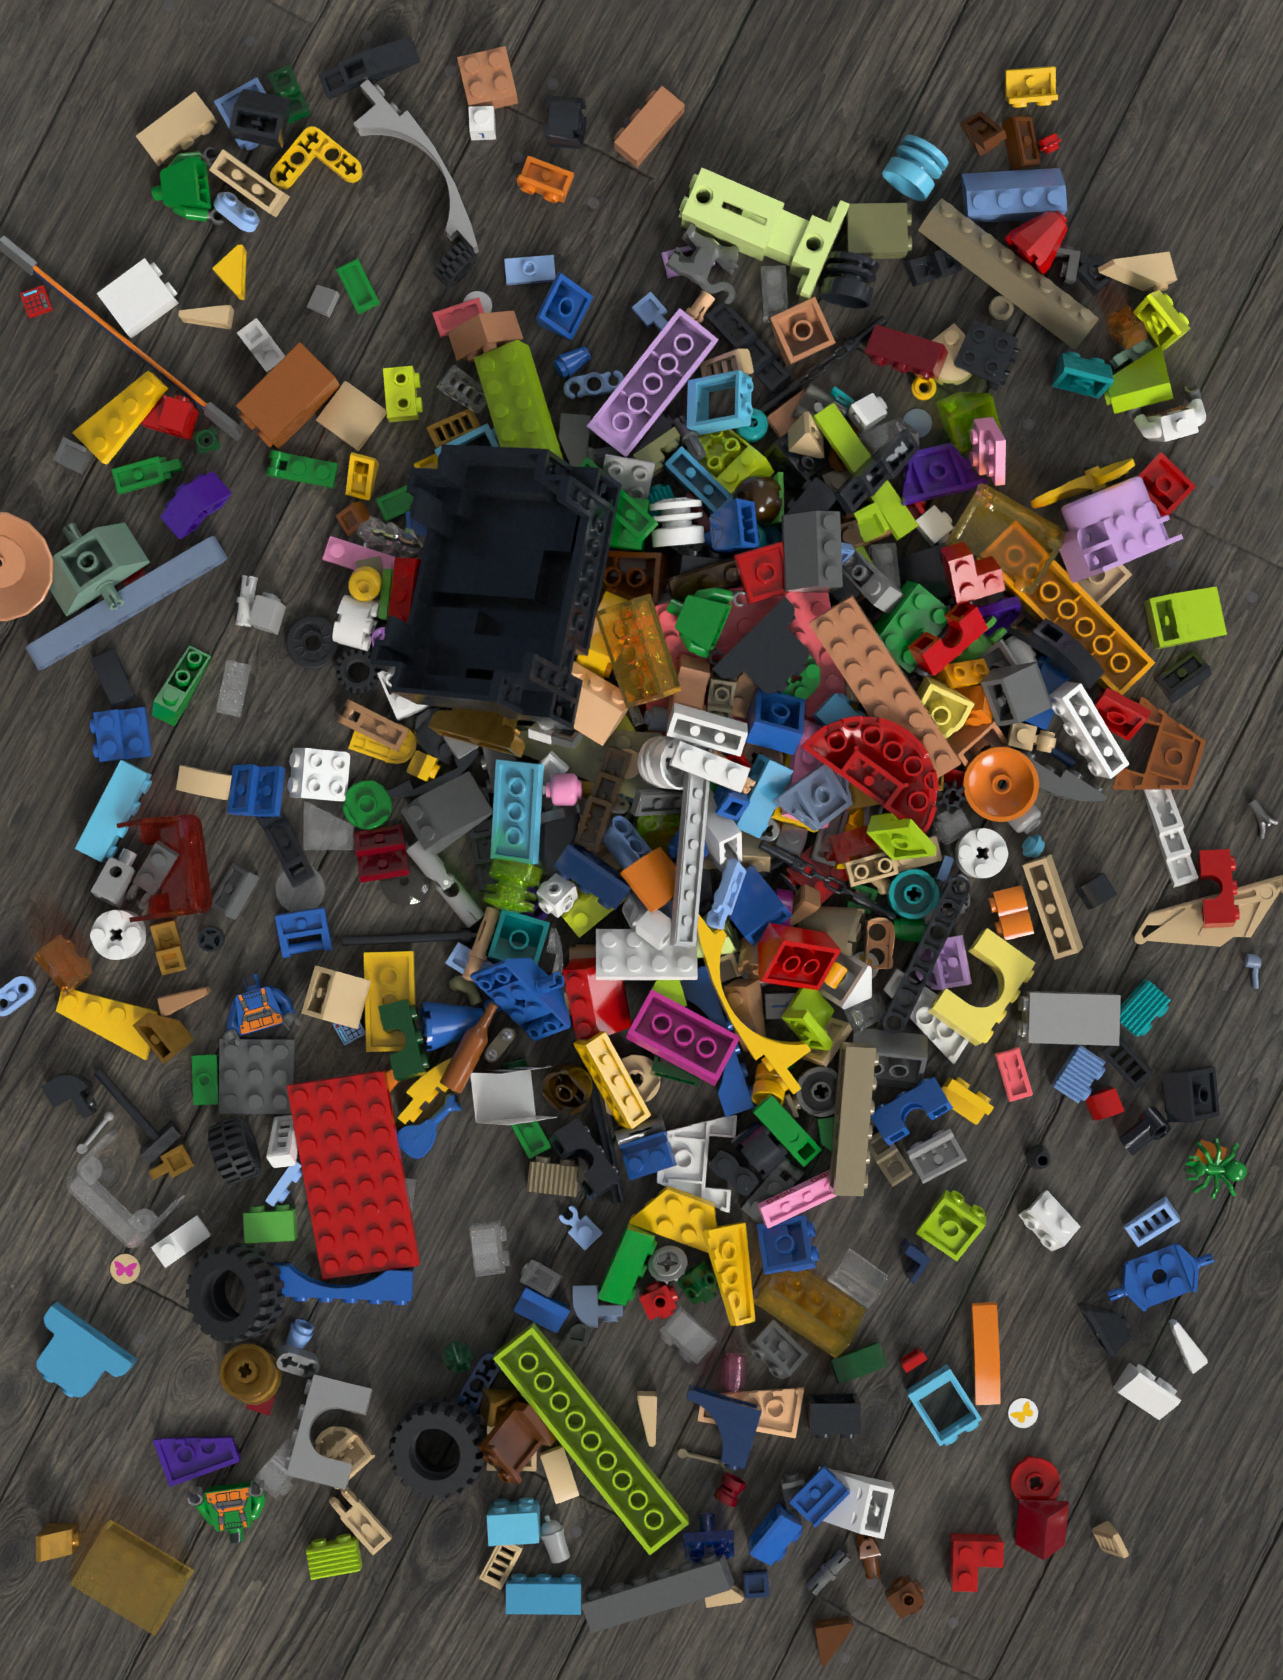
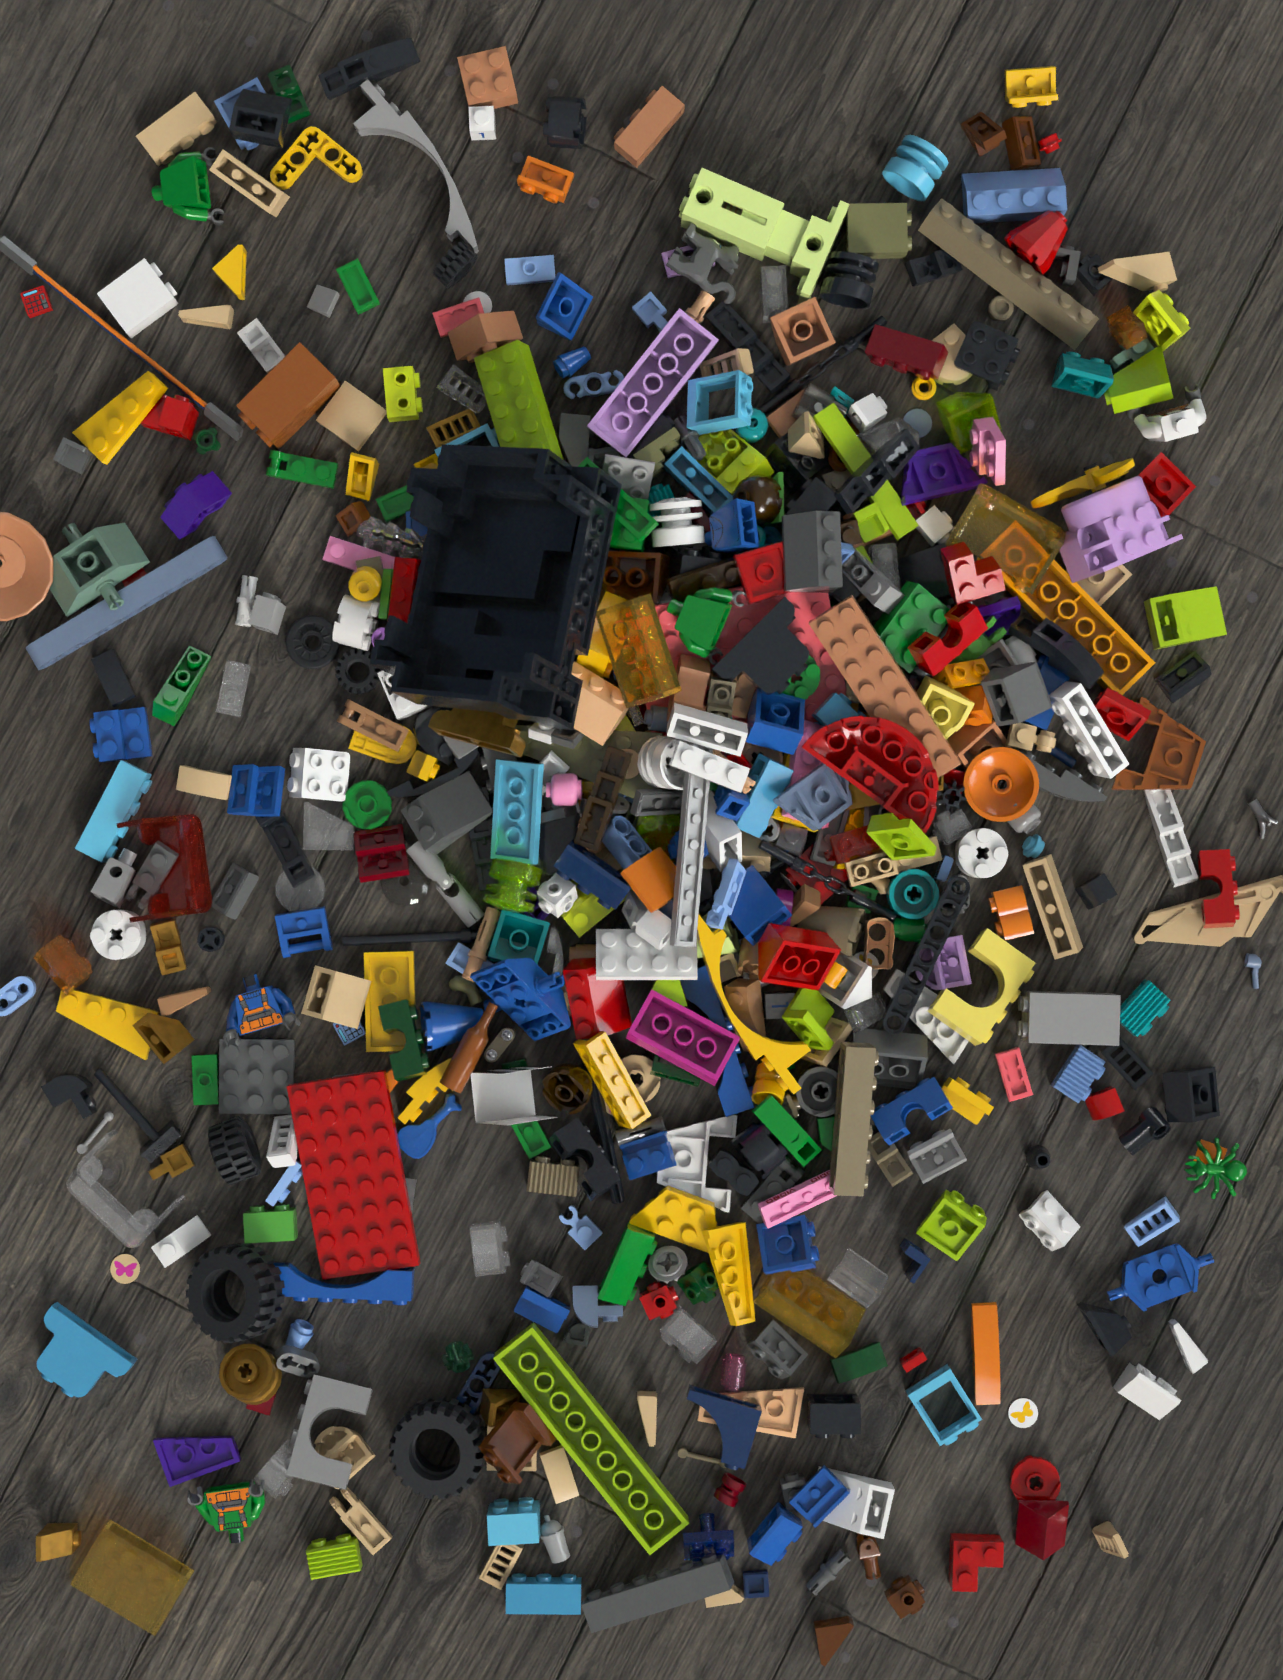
green hinge [111,456,184,495] -> none
light blue plate [213,192,260,232] -> none

